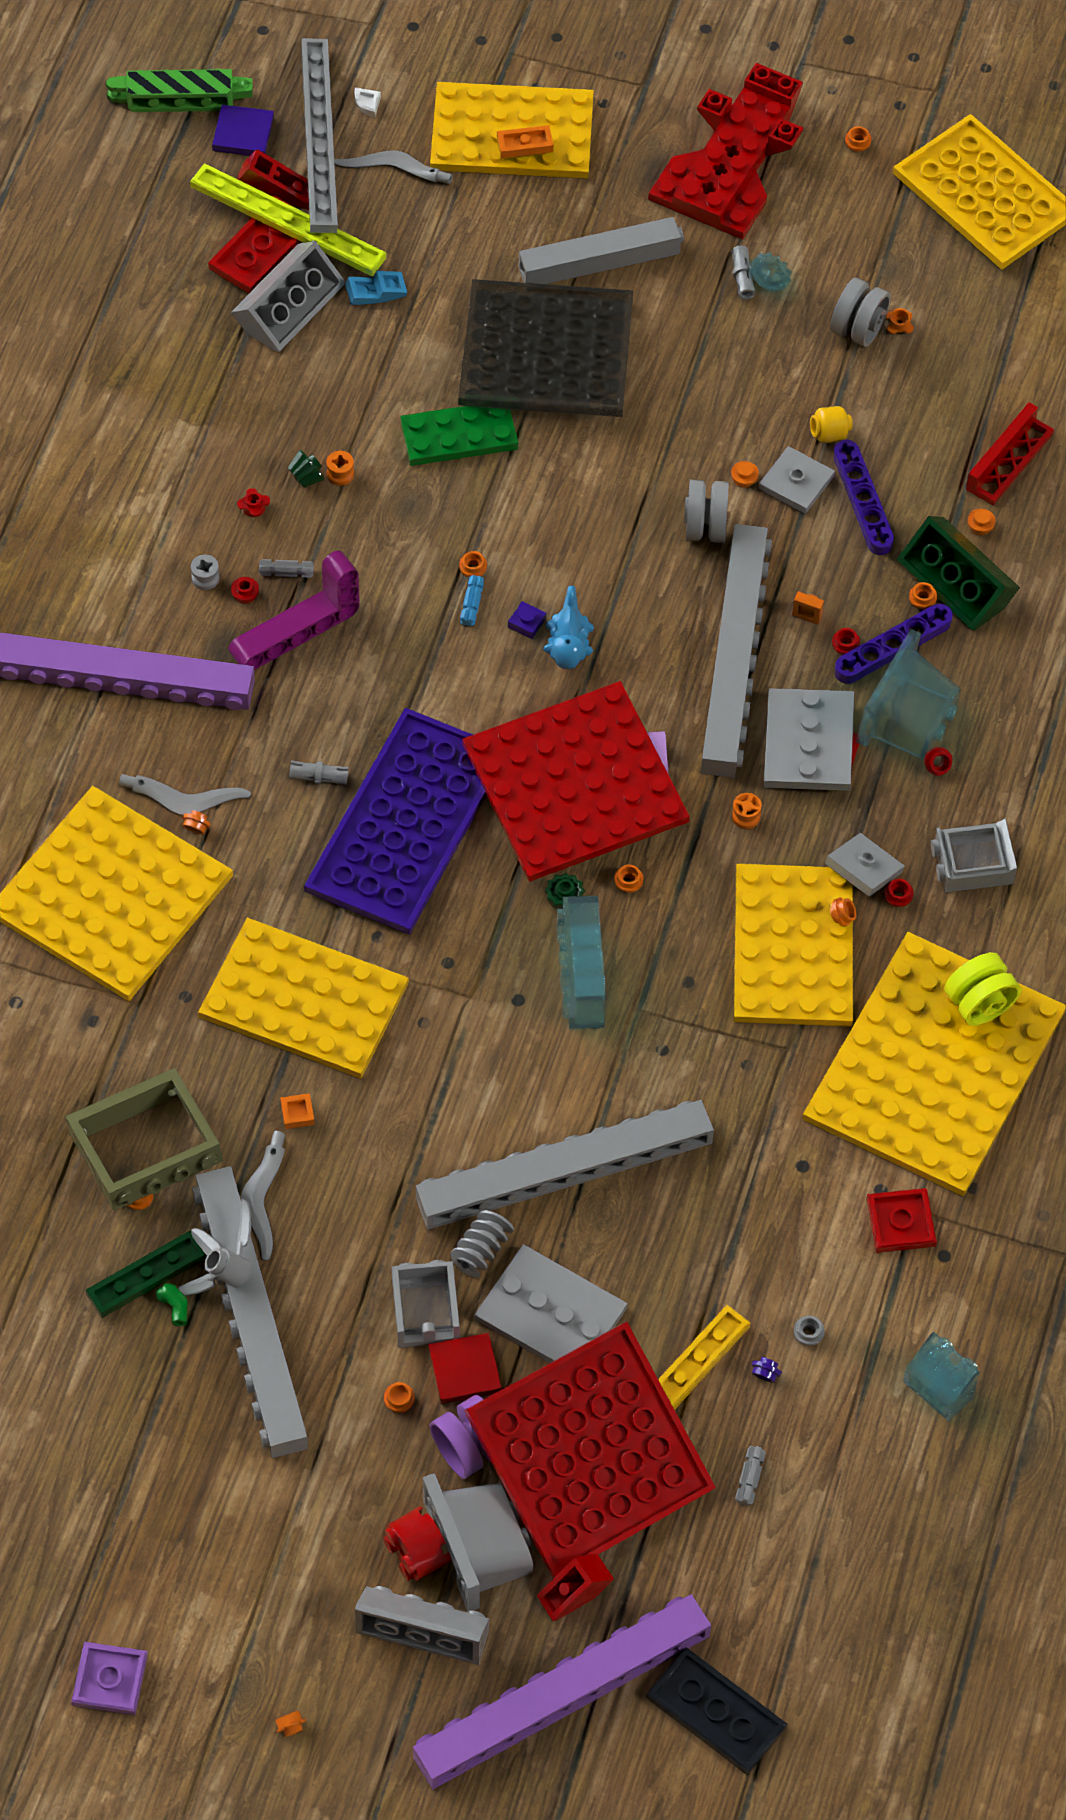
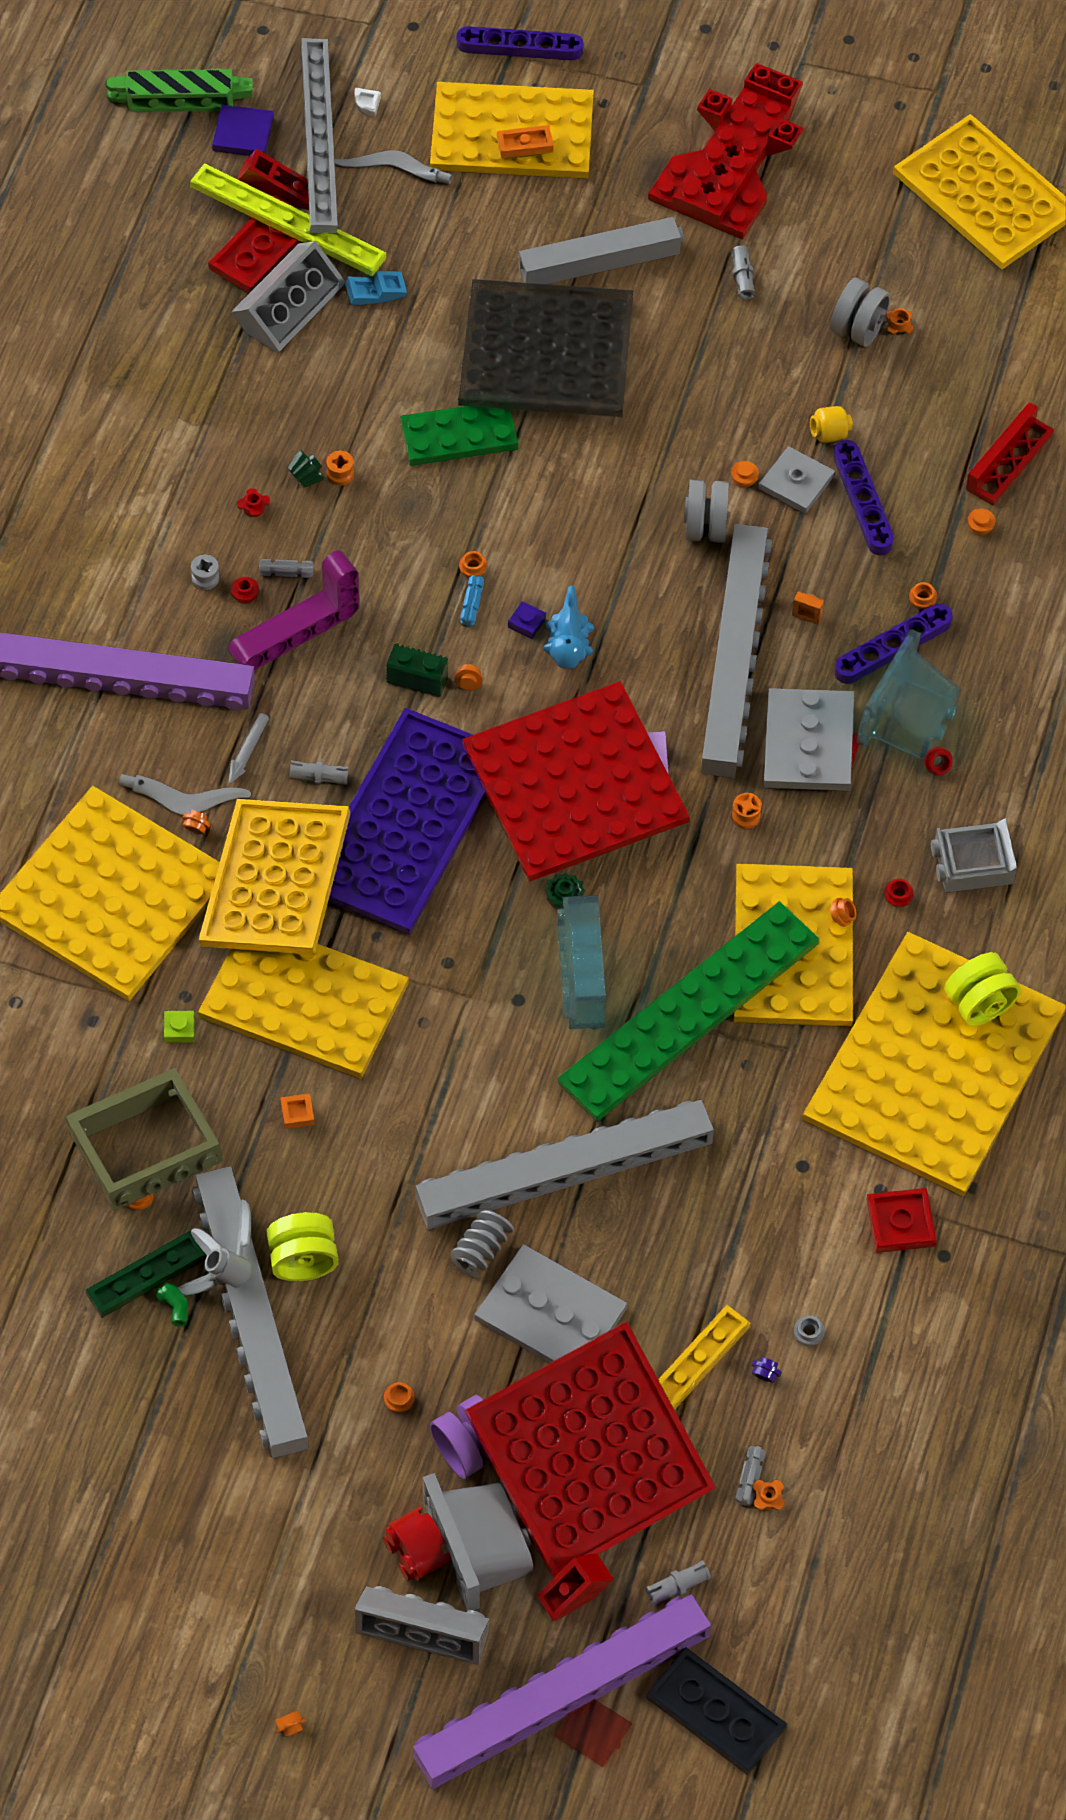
medium lavender plate [71,1642,148,1715] -> none
light grey piece [241,1131,285,1261] -> none
window [391,1260,460,1348] -> none
red tile [428,1333,502,1404] -> none
orange plate [614,864,644,893] -> none
clear light blue gear [751,251,792,291] -> none
light grey plate [825,833,905,897] -> none
red plate [832,628,860,655] -> none
orange plate [845,126,872,151] -> none
dark green slope [897,516,1020,631] -> none
clear light blue slope [903,1332,980,1421] -> none
none -> lime plate [164,1011,195,1043]
none -> yellow plate [199,799,351,955]
none -> light grey piece [229,713,269,783]
none -> neon yellow wheel [267,1212,339,1281]
none -> dark green brick [386,643,448,697]
none -> orange plate [454,664,483,690]
none -> dark purple beam [456,26,584,60]
none -> clear red piece [556,1699,632,1767]
none -> green plate [557,901,819,1122]
none -> light grey pin [645,1560,711,1606]
none -> orange plate [753,1480,785,1511]

